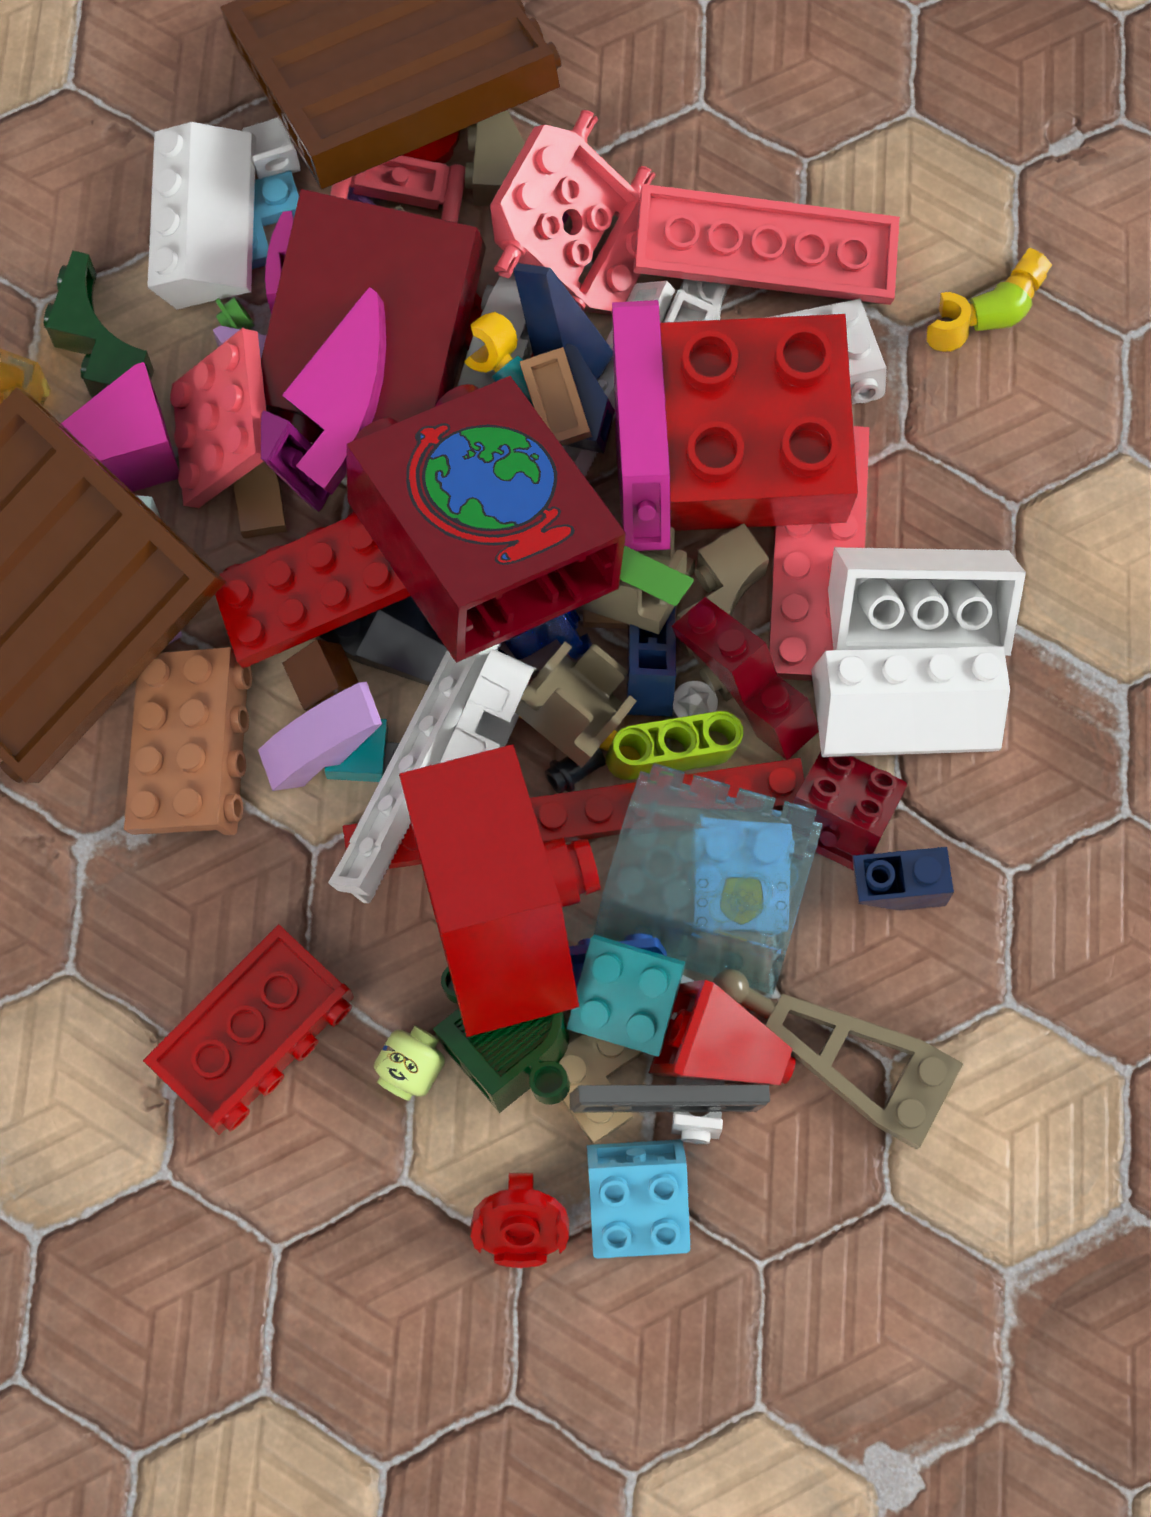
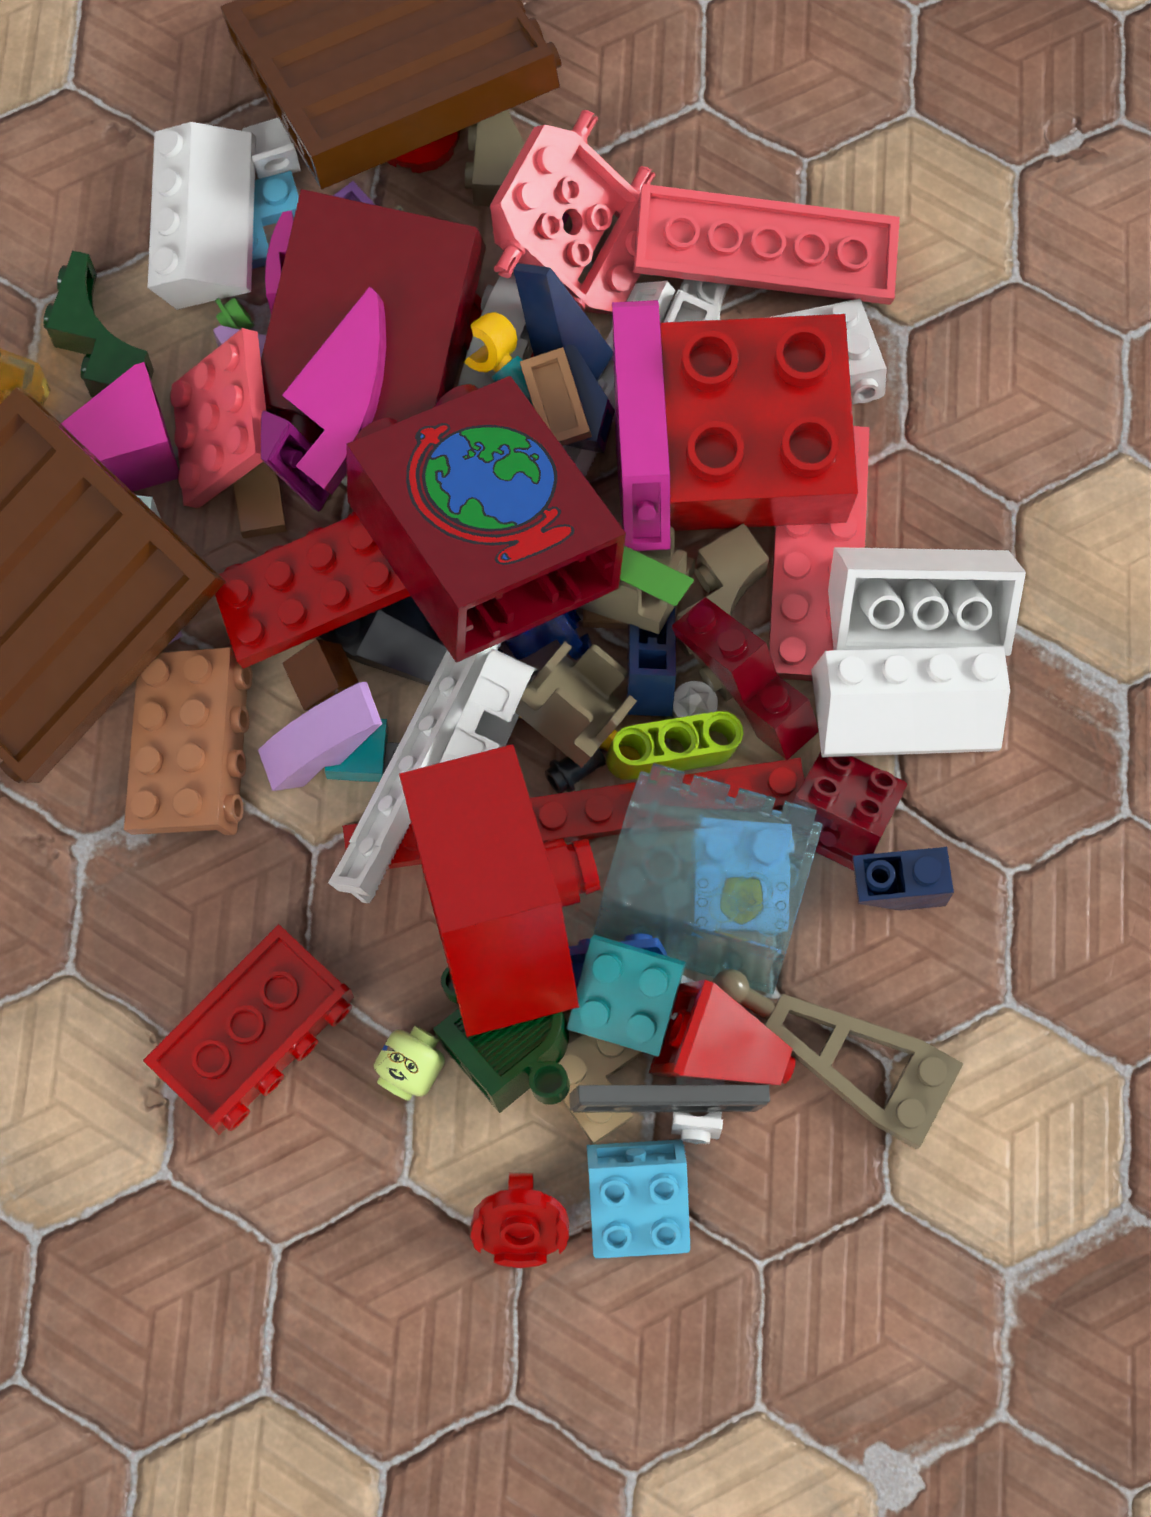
coral plate [330,156,465,223] -> none
yellow piece [926,247,1052,352] -> none

